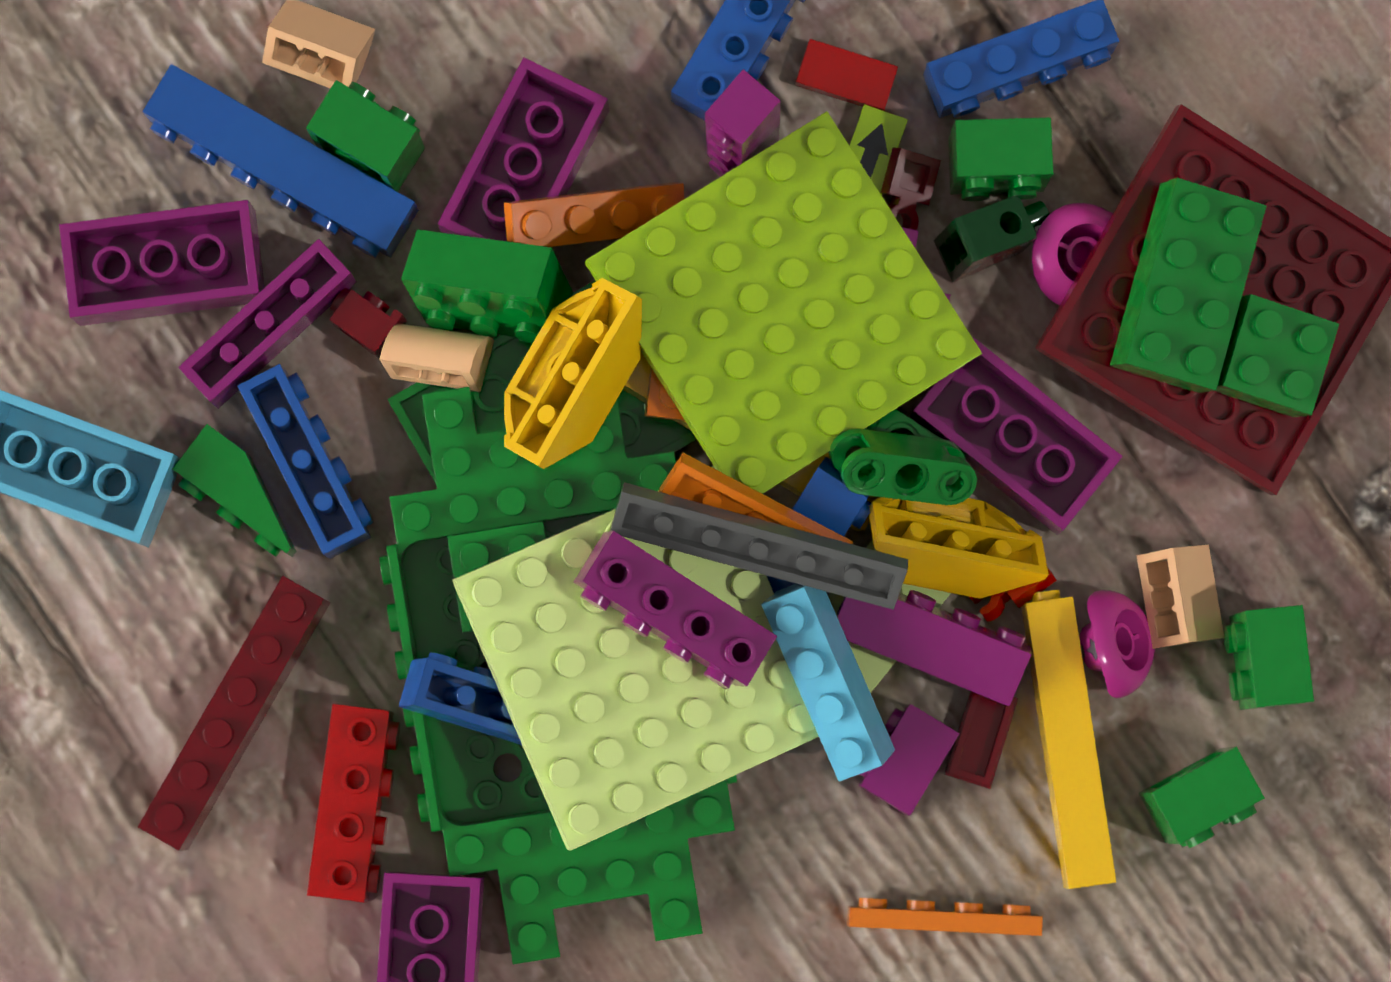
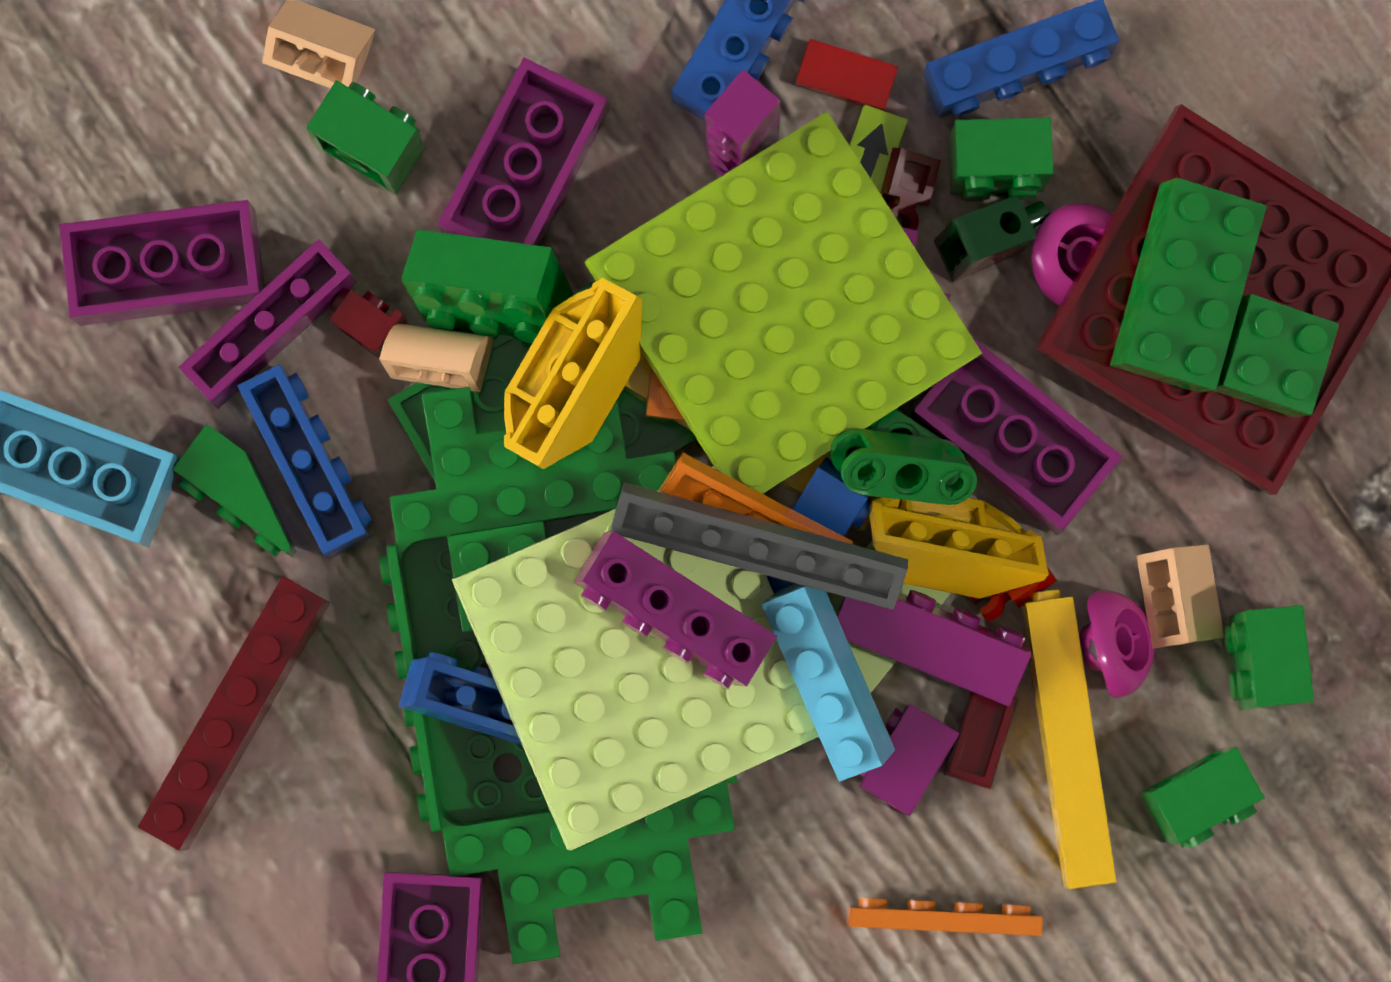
blue brick [142,64,419,258] -> none
red brick [307,704,400,903] -> none
orange plate [504,182,685,247] -> none

